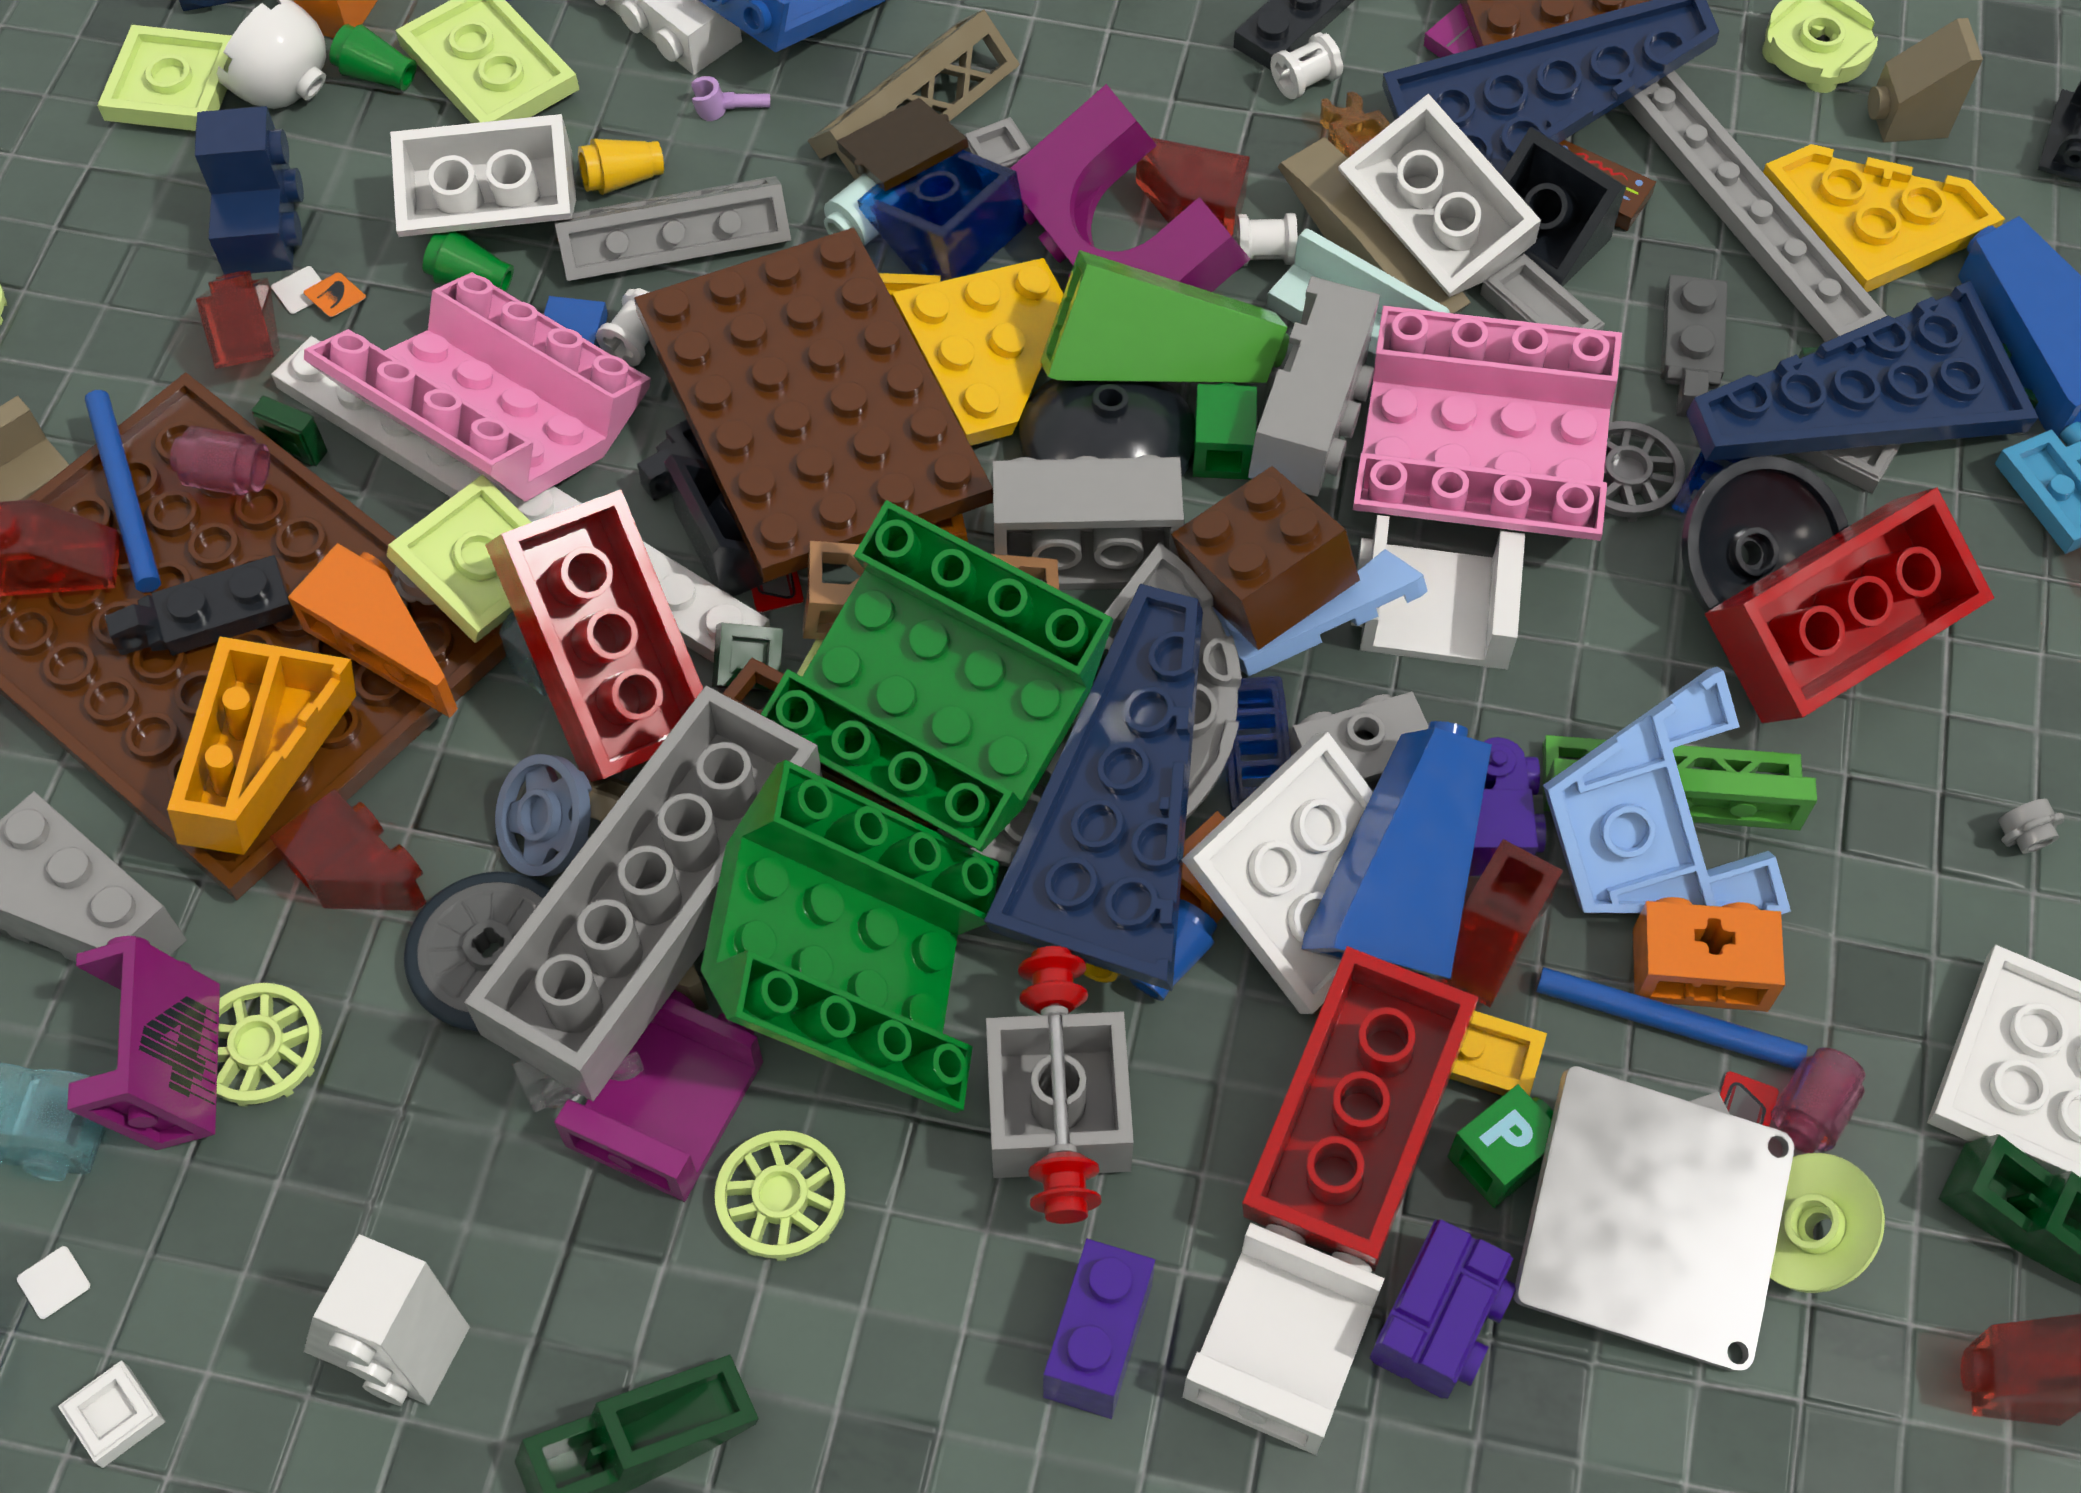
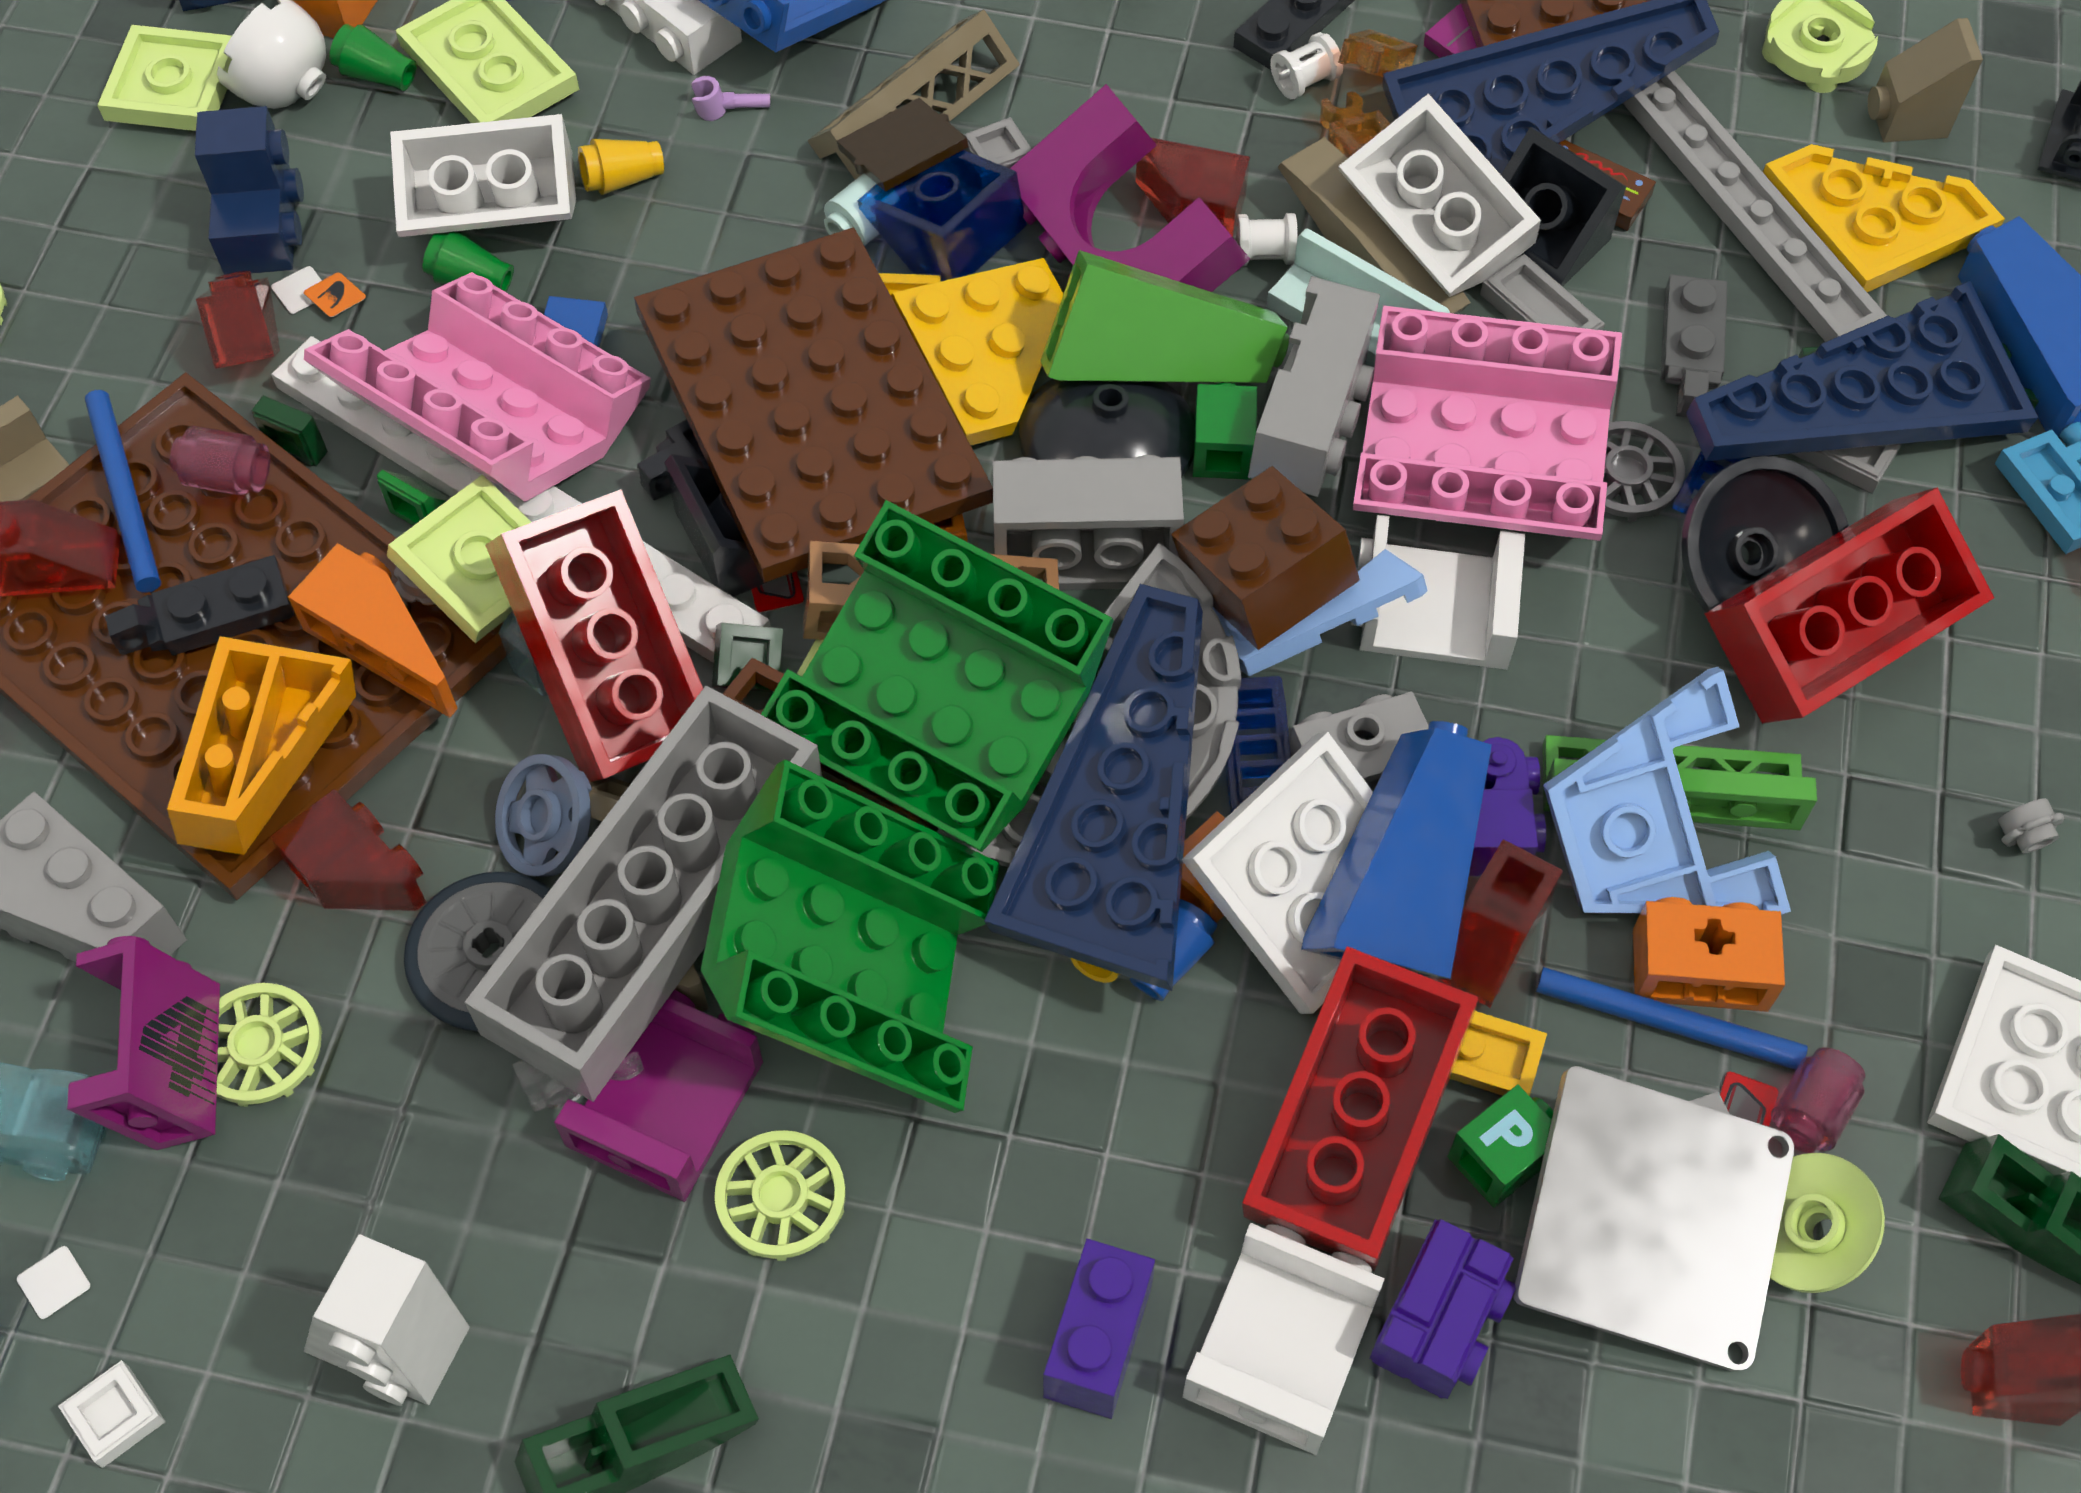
light grey fence [555,176,791,281] -> none
white bush [596,288,649,366] -> none
light grey brick [986,946,1134,1224] -> none
none -> green slope [377,470,450,526]
none -> clear orange plate [1338,29,1418,77]

